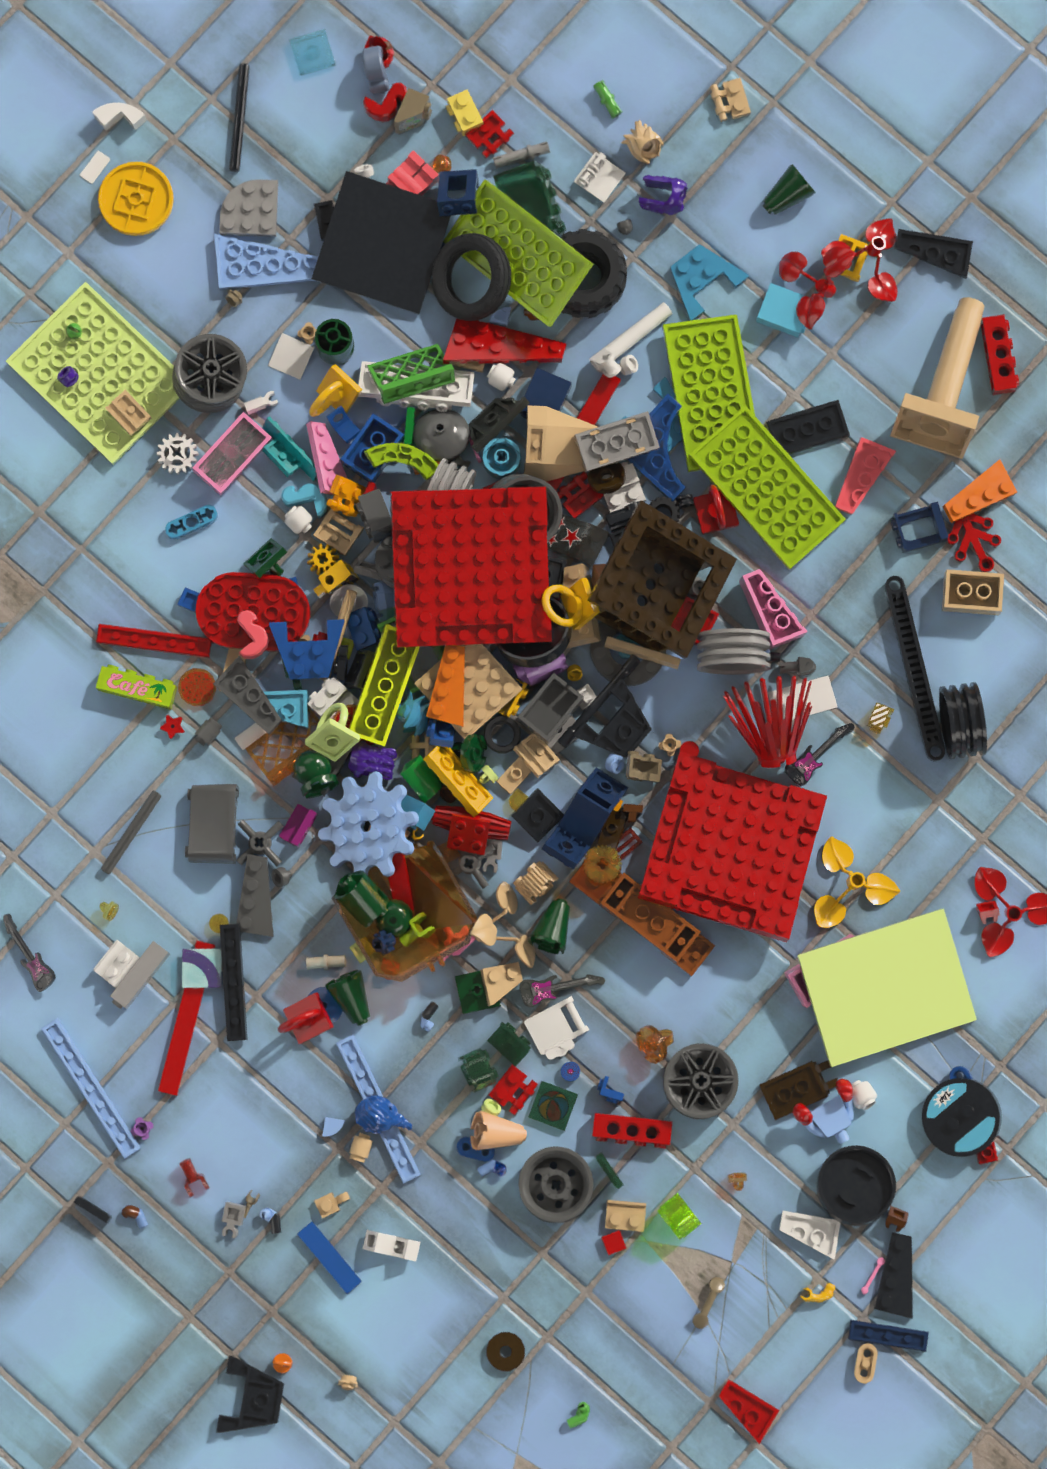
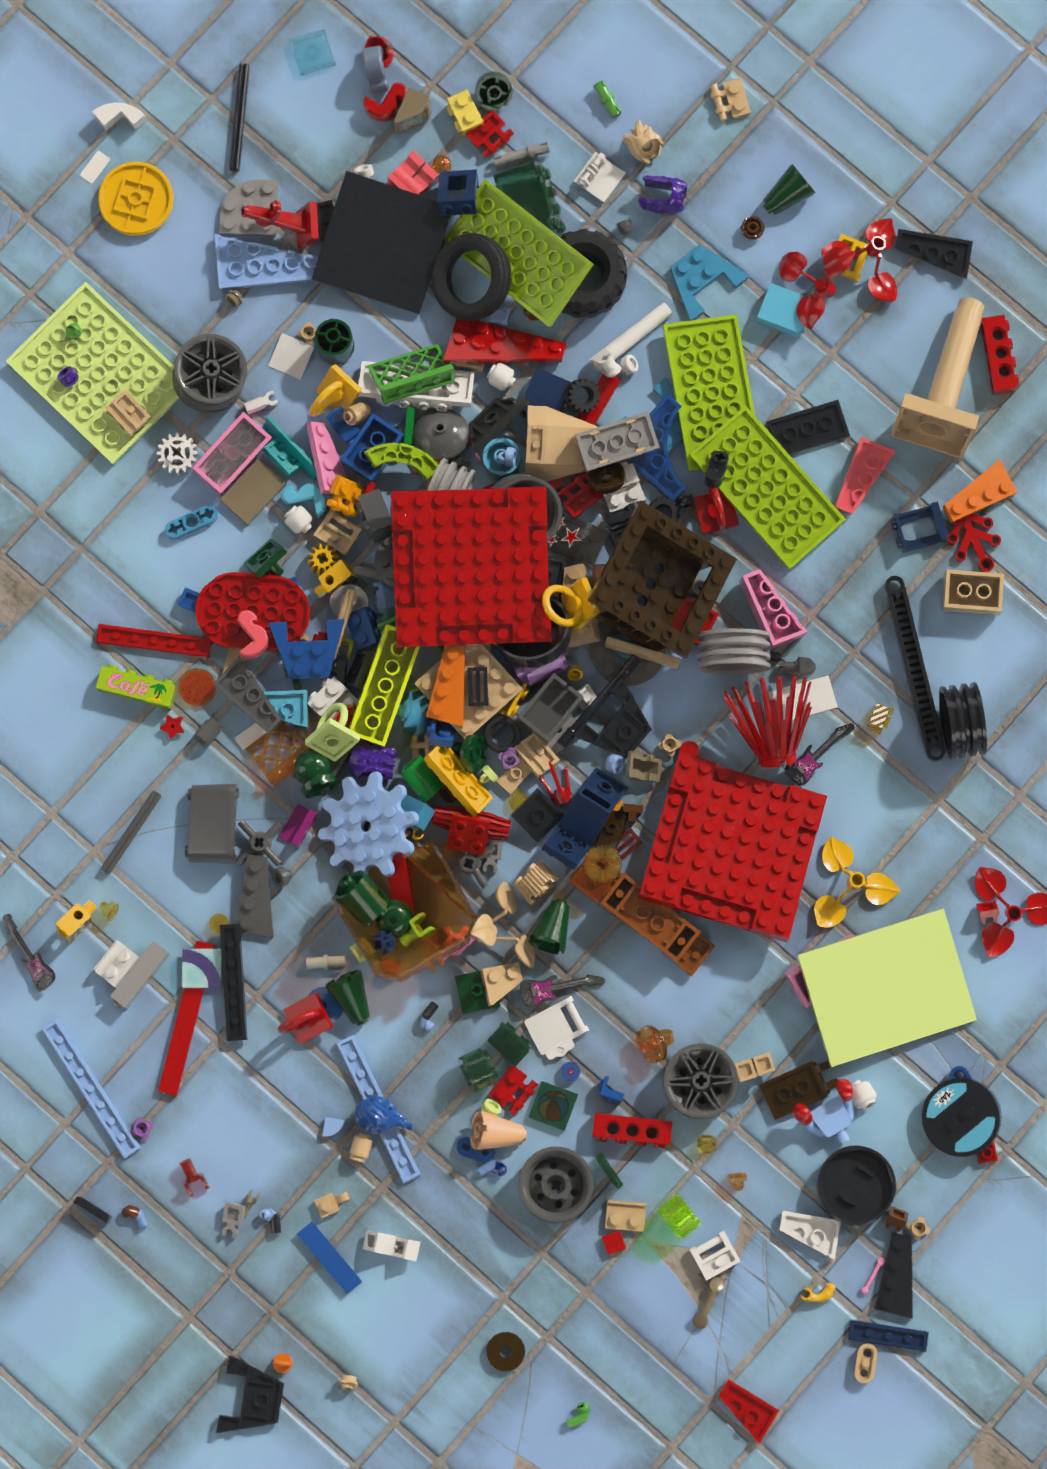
none -> yellow torso [55,900,97,944]
none -> dark tan tile [220,458,286,525]
none -> red piece [241,200,319,249]
none -> tan brick [343,402,371,426]
none -> black tile [468,667,488,706]
none -> dark green cylinder [475,71,513,111]
none -> light blue tile [498,447,517,467]
none -> medium lavender plate [498,747,521,769]
none -> red plant [539,761,572,805]
none -> black tyre [564,378,601,413]
none -> white plate [689,1230,741,1280]
none -> clear yellow tile [697,1134,716,1154]
none -> black piece [704,451,729,488]
none -> tan hips [735,1052,776,1083]
none -> reddish brown plate [741,217,765,240]
none -> tan plate [907,1217,930,1240]

